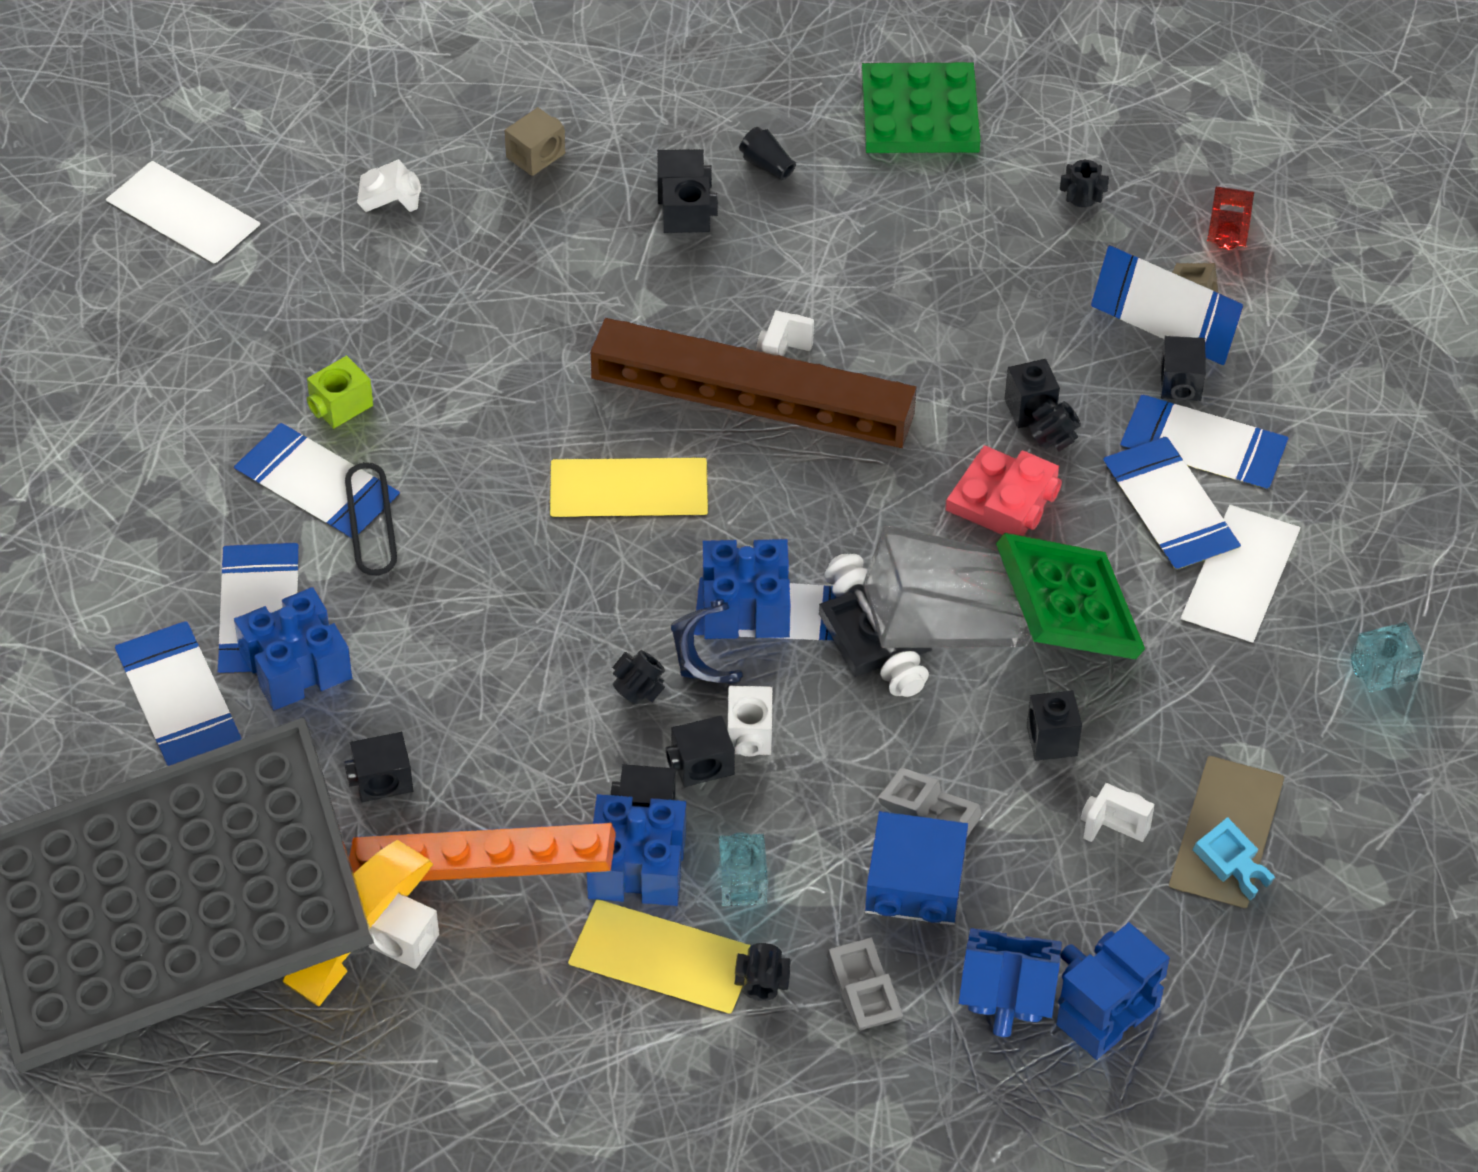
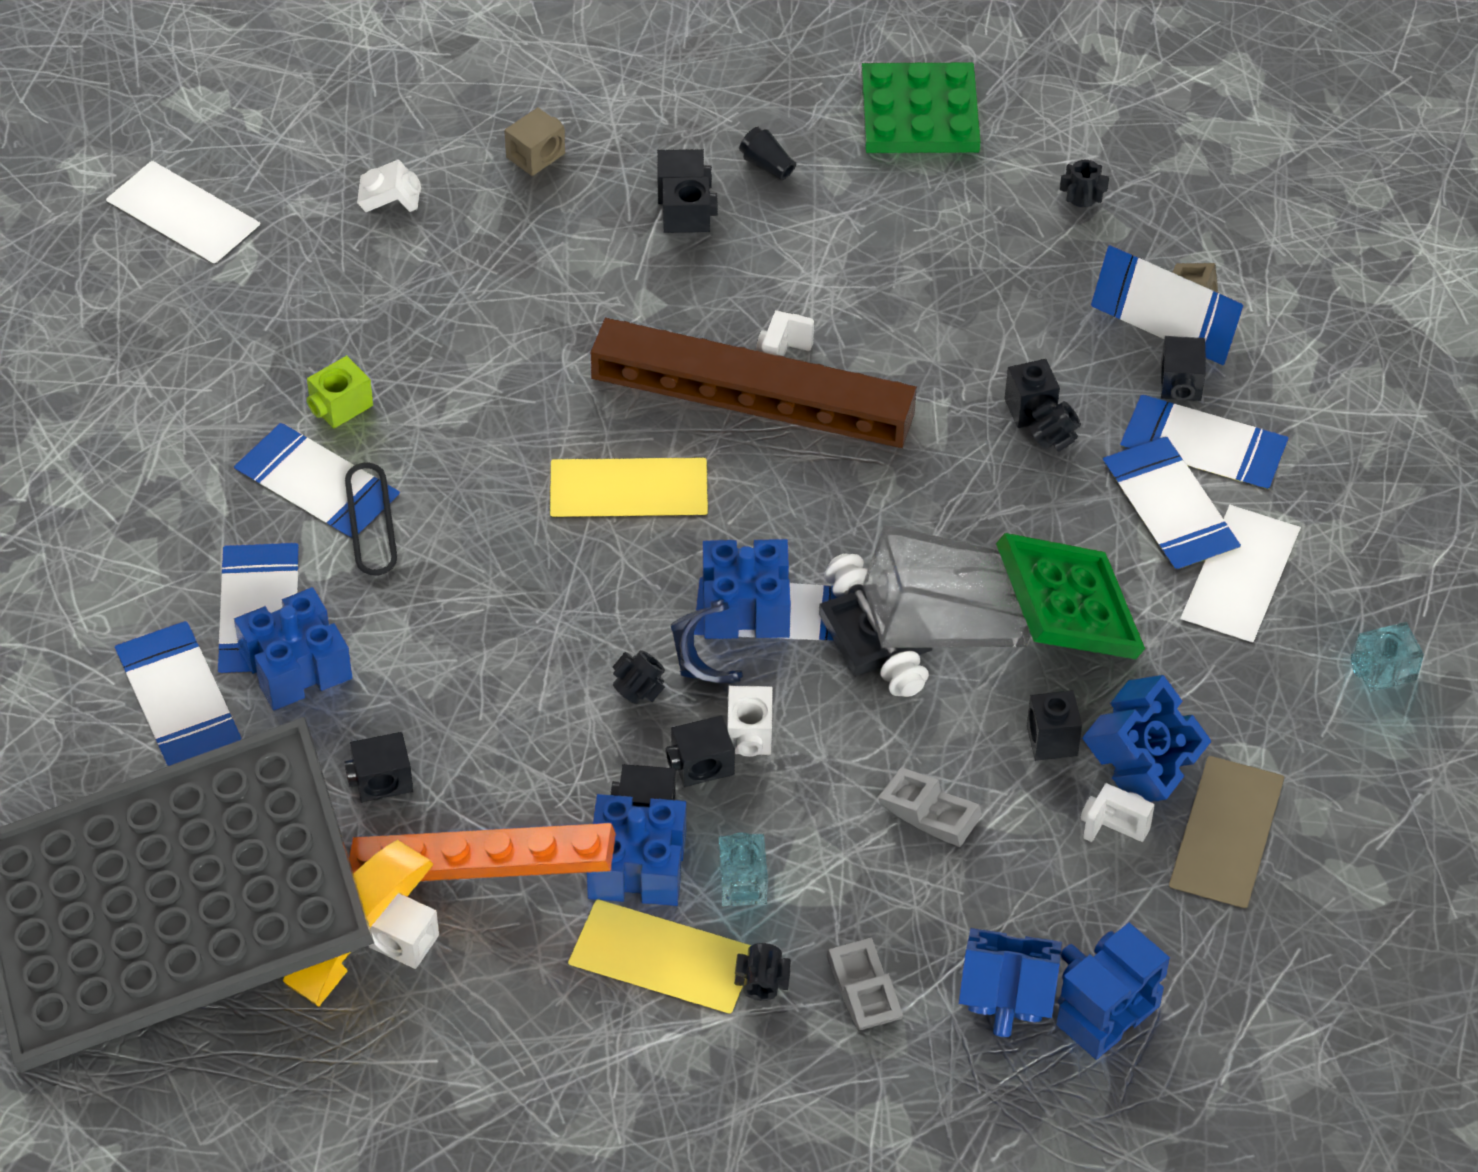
blue piece [865,811,968,926] -> none
coral plate [946,445,1062,536] -> none
medium azure plate [1192,817,1275,901] -> none
clear red brick [1207,186,1254,250] -> none
none -> blue brick [1082,675,1211,802]

